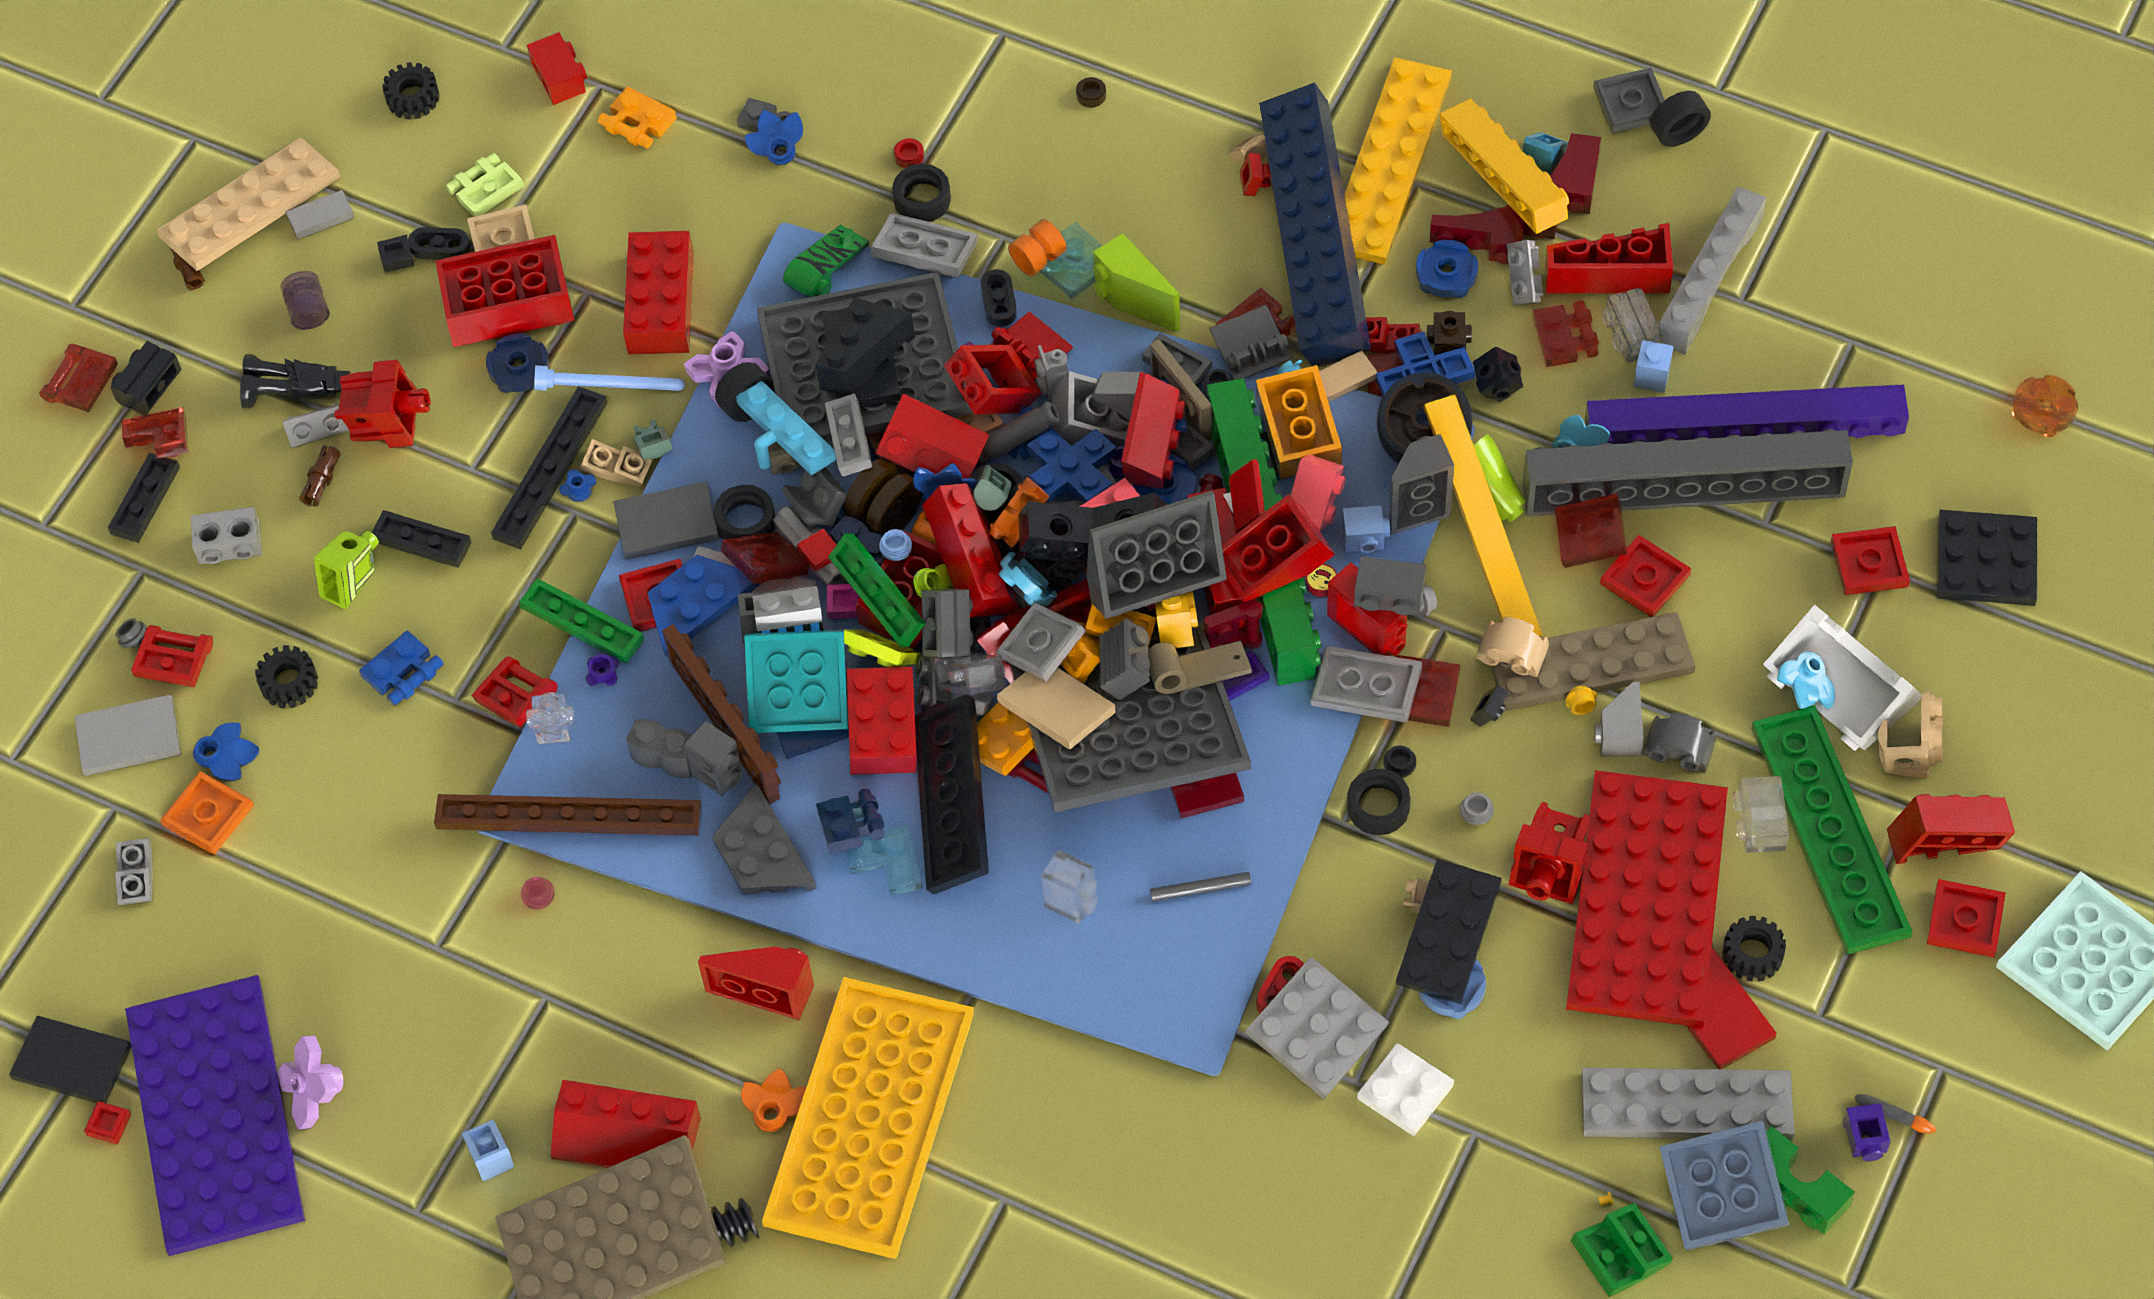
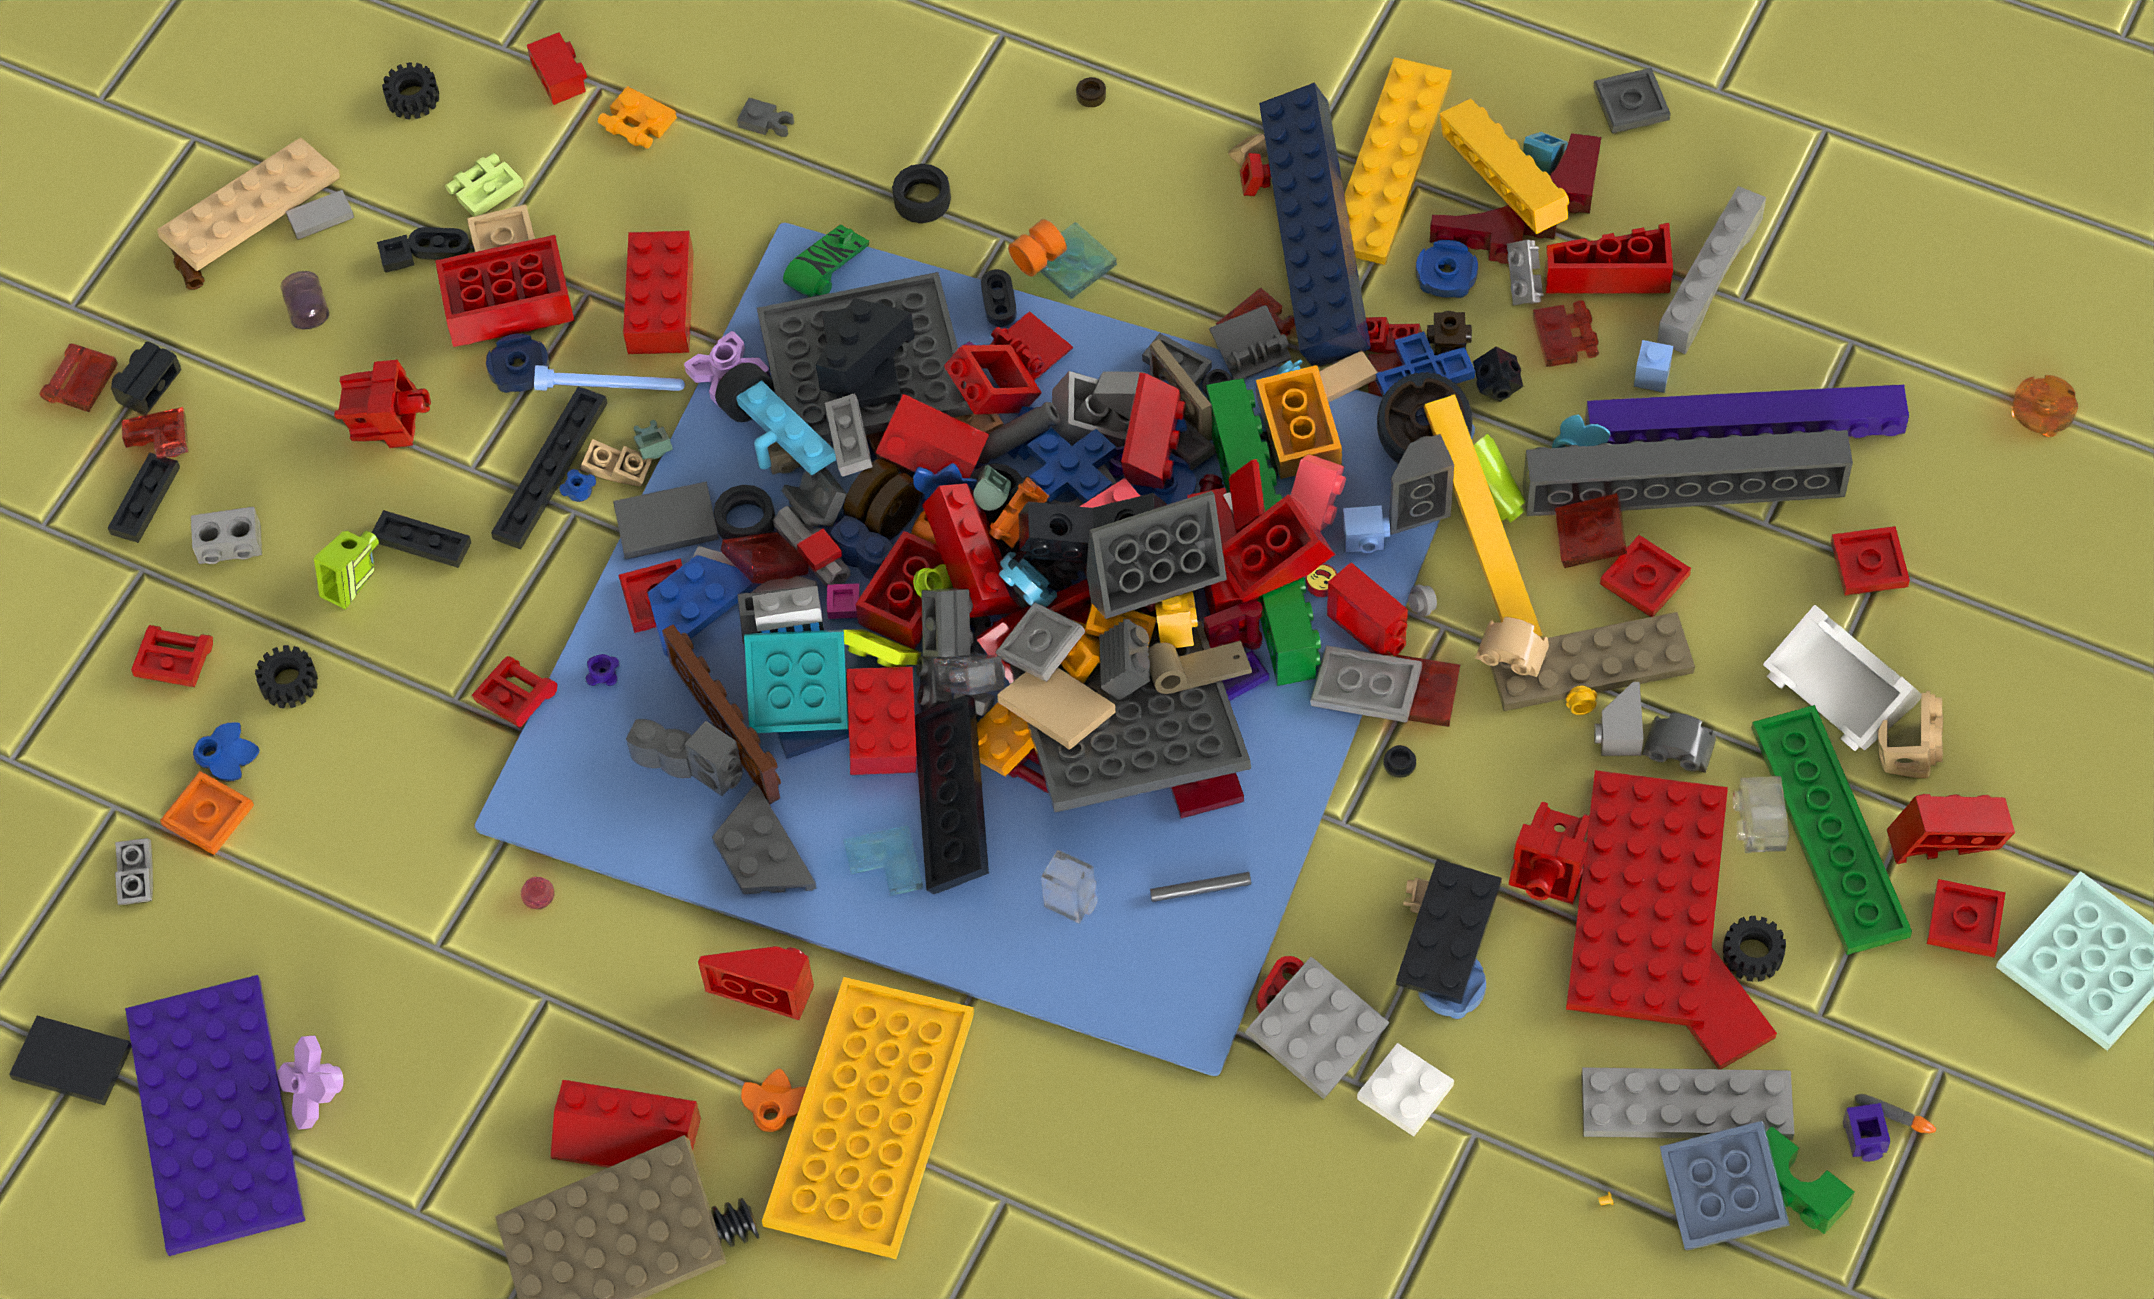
light grey tile [75,694,181,776] -> none
red tile [84,1101,132,1145] -> none
dark grey plate [116,618,147,648] -> none
black piece [240,354,351,409] -> none
light grey hinge [282,402,349,448] -> none
reddish brown pin [299,445,341,507] -> none
blue plate [359,630,444,706] -> none
reddish brown plate [434,794,702,836] -> none
light blue slope [461,1119,514,1181] -> none
green plate [519,578,644,664] -> none
clear brick [526,692,575,744] -> none
blue plate [745,110,803,165] -> none
dark blue plate [816,789,884,854] -> none
green plate [828,533,926,647] -> none
light grey plate [871,213,978,278] -> none
light blue plate [879,529,912,561] -> none
red tile [894,138,924,168] -> none
light grey hinge [1034,345,1068,403] -> none
lime slope [1092,233,1180,332] -> none
black tyre [1347,769,1411,835] -> none
dark grey brick [1354,556,1426,615] -> none
light grey plate [1460,792,1494,825] -> none
black plate [1470,685,1509,727] -> none
green slope [1571,1202,1673,1297] -> none
clear brick [1602,288,1663,362] -> none
black tyre [1650,90,1711,147] -> none
medium azure plate [1777,651,1835,709] -> none
black plate [1937,509,2037,606] -> none

